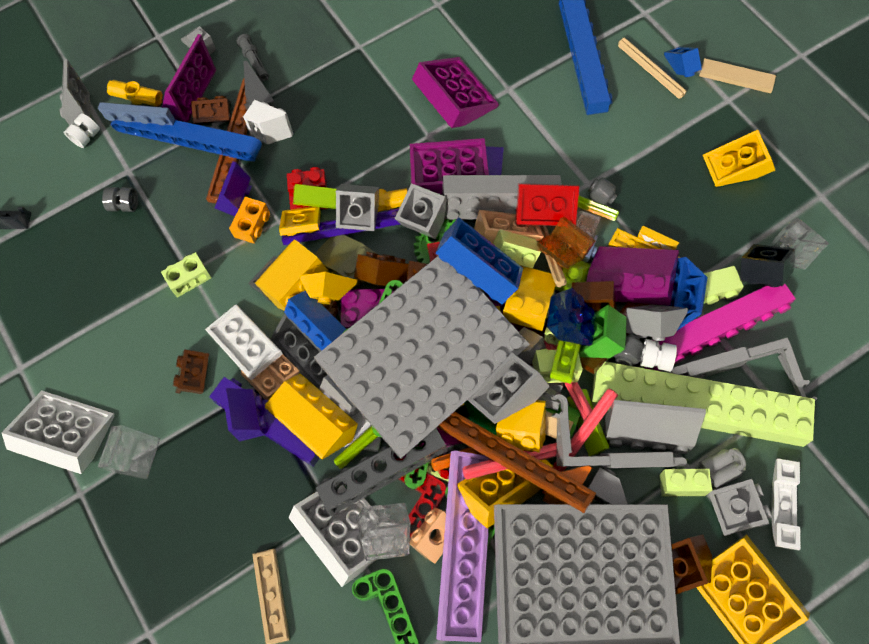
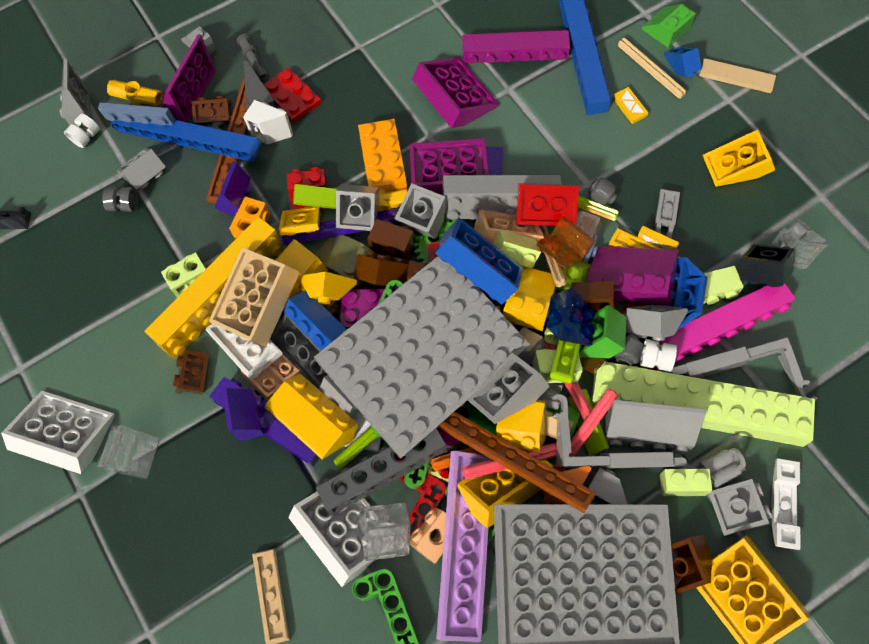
none -> light grey slope [116,148,166,190]
none -> yellow brick [144,217,283,360]
none -> tan slope [209,247,300,347]
none -> red plate [263,67,322,123]
none -> light orange brick [358,119,408,192]
none -> reddish brown brick [367,219,415,264]
none -> magenta brick [462,30,570,64]
none -> yellow tile [612,87,648,124]
none -> bright green slope [642,4,696,48]
none -> light grey hinge [654,189,680,238]

